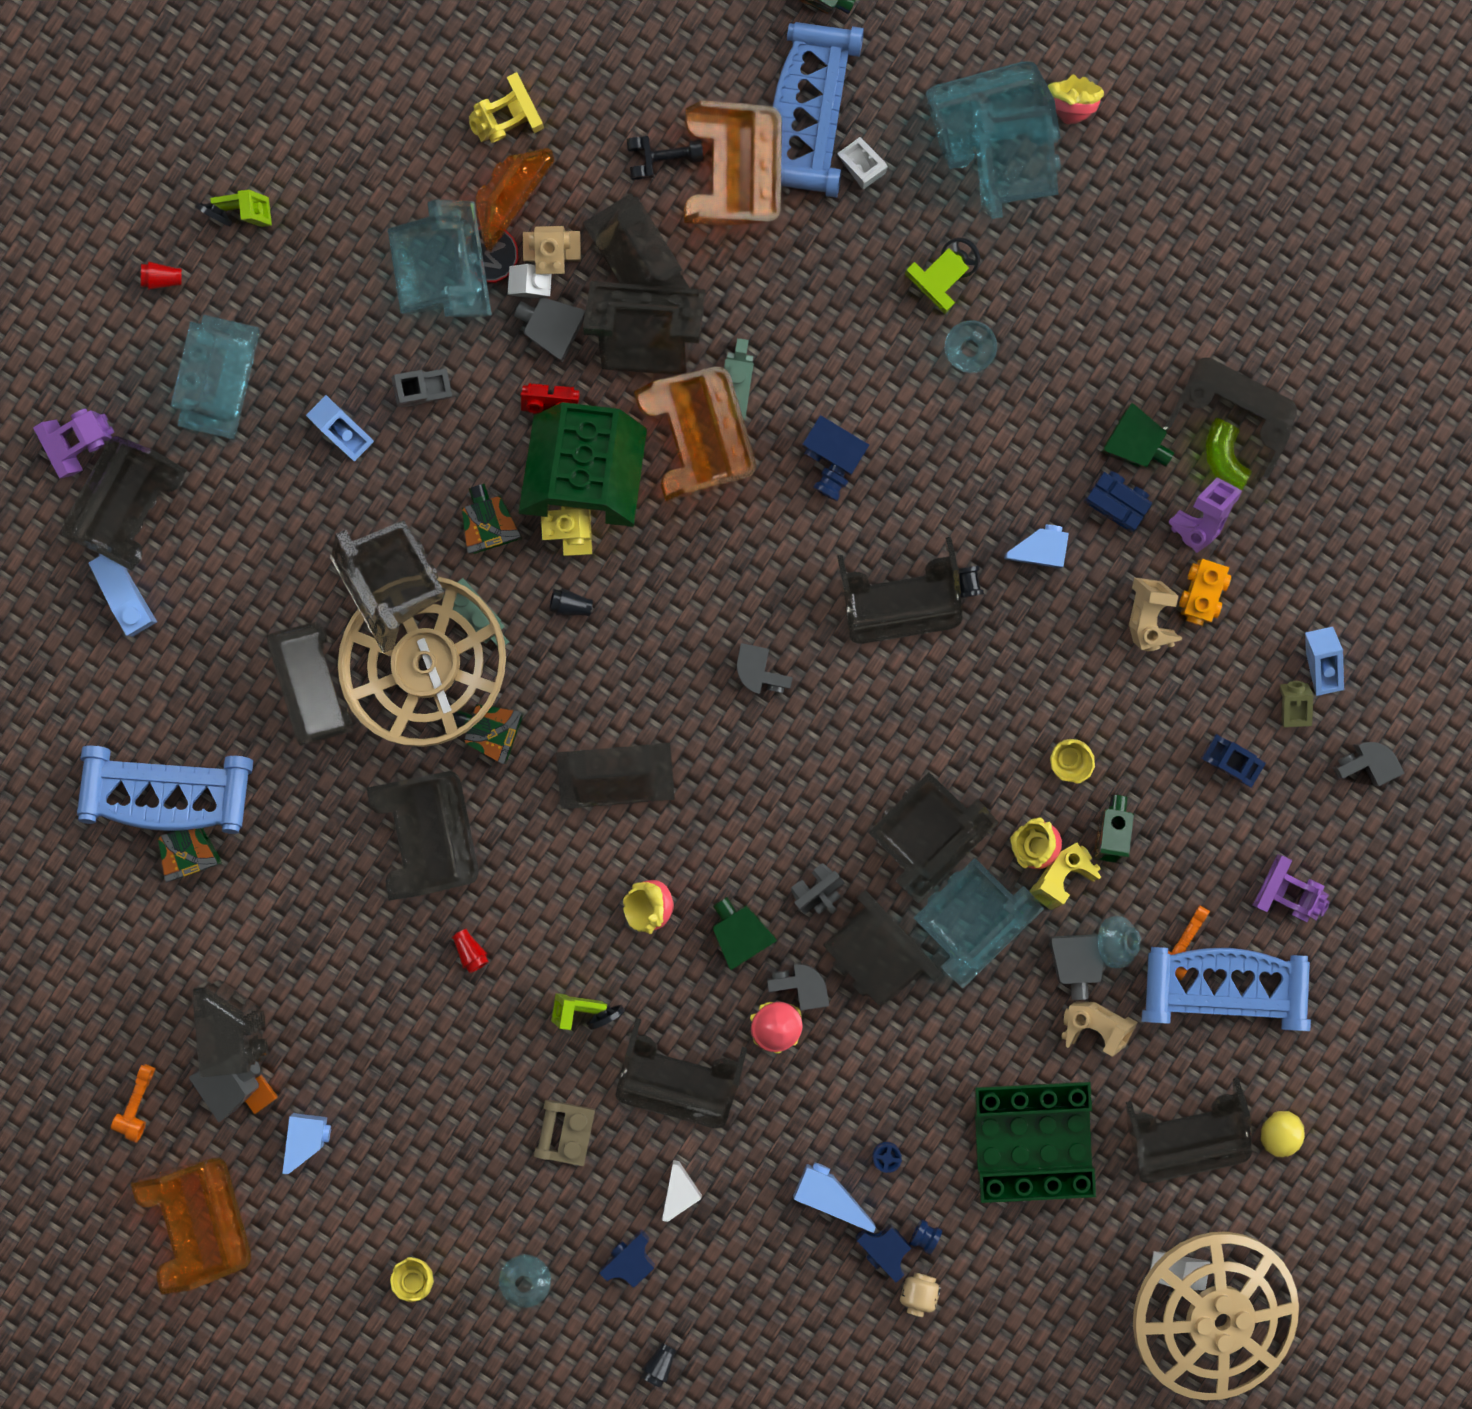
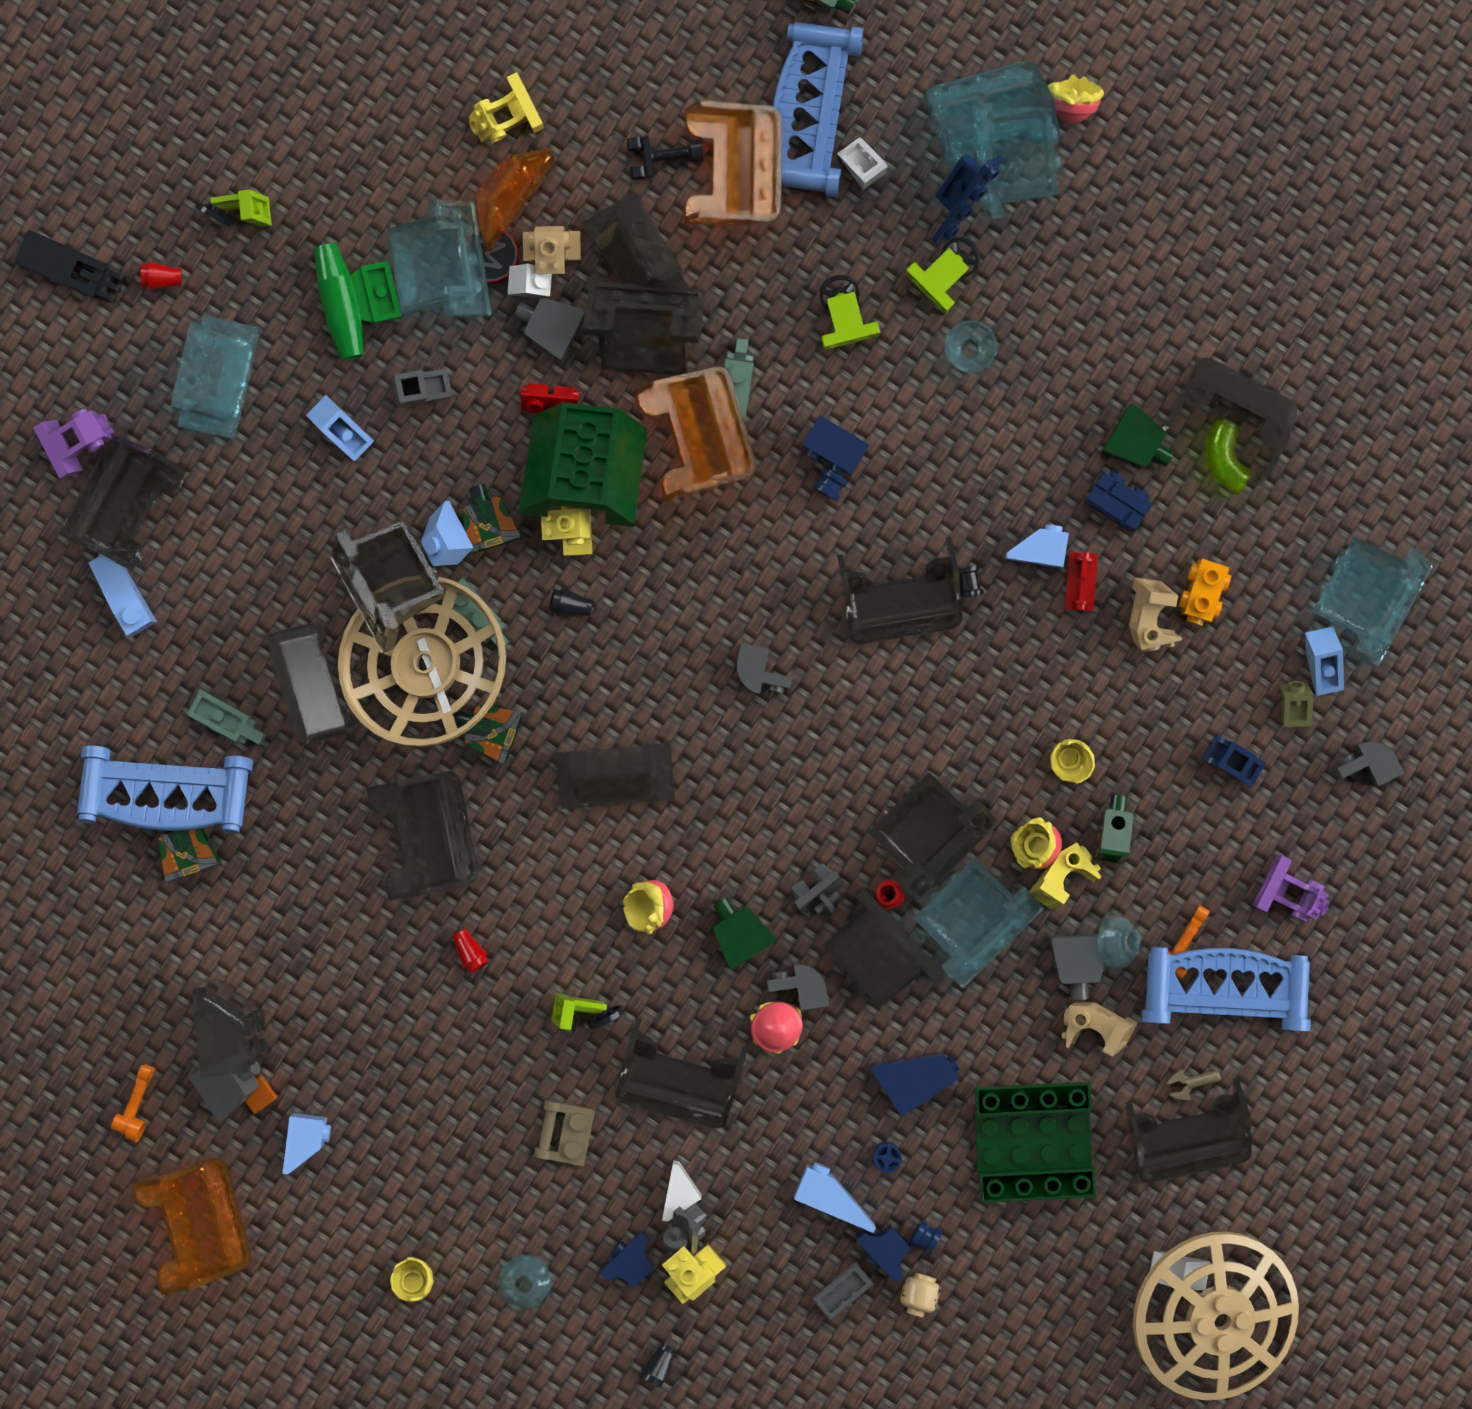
medium lavender tile [1169,477,1242,553] -> none
light yellow hair [1261,1111,1305,1158] -> none
none -> black hinge [14,229,126,303]
none -> sand green hinge [187,689,267,745]
none -> green plate [314,243,402,360]
none -> light blue slope [421,501,473,566]
none -> light yellow tile [662,1243,726,1304]
none -> dark grey hips [663,1205,707,1255]
none -> dark grey plate [812,1261,874,1321]
none -> lime piece [819,275,880,350]
none -> dark blue slope [869,1052,960,1116]
none -> red cone [875,880,905,909]
none -> dark blue bracket [932,154,1004,243]
none -> red hinge [1065,552,1098,611]
none -> dark tan bar [1165,1068,1221,1100]
none -> clear light blue windscreen [1313,537,1433,667]

